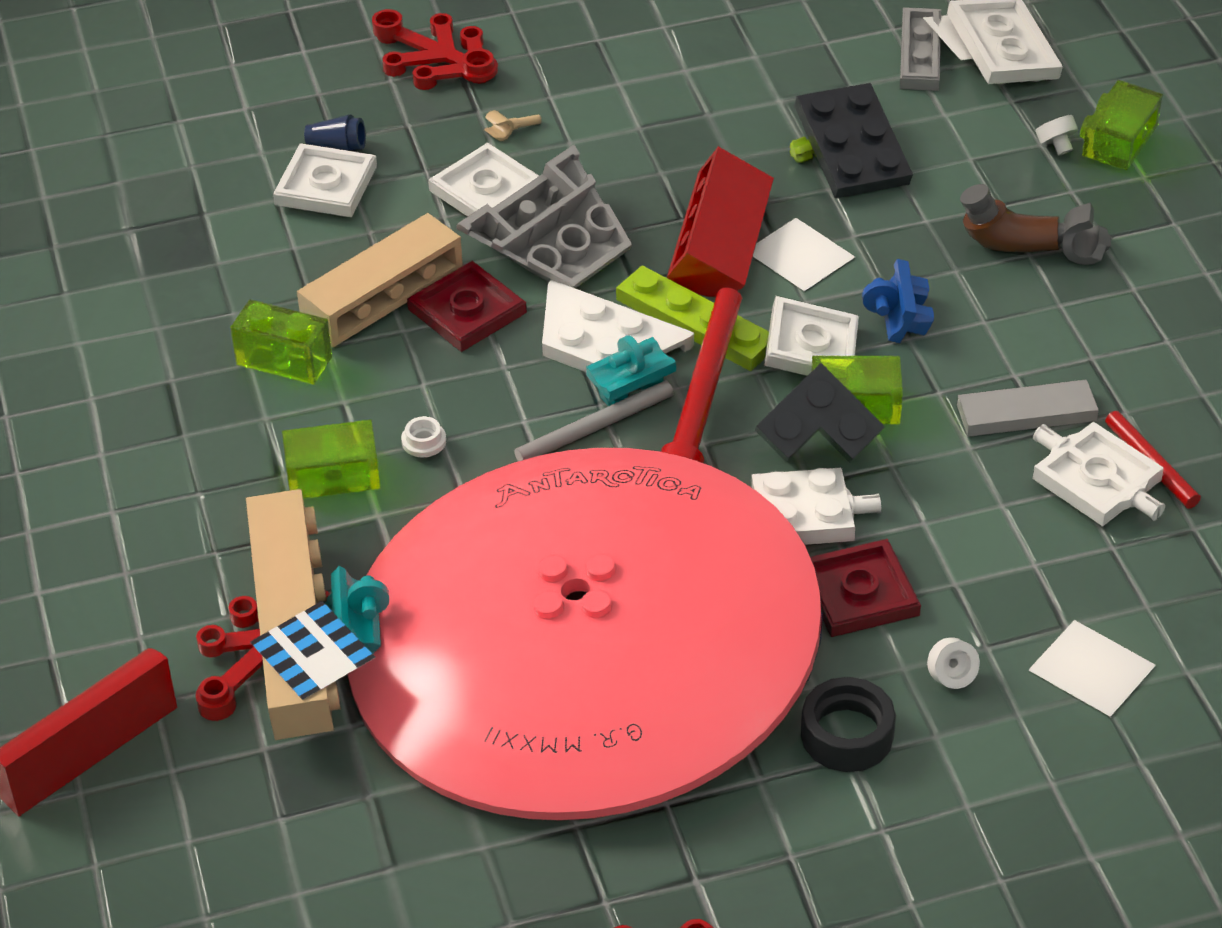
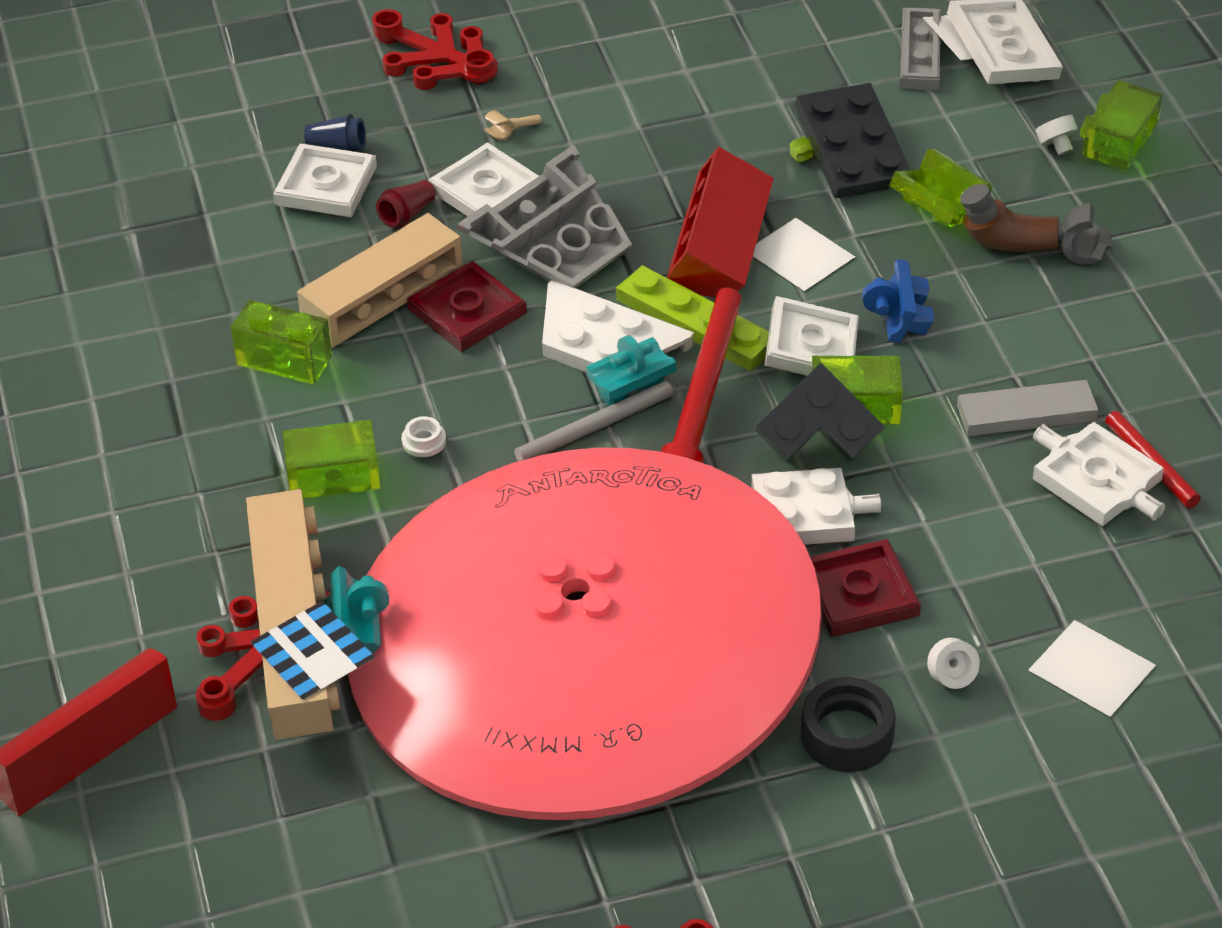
none -> dark red cone [376,180,436,227]
none -> clear neon green bracket [890,148,992,227]

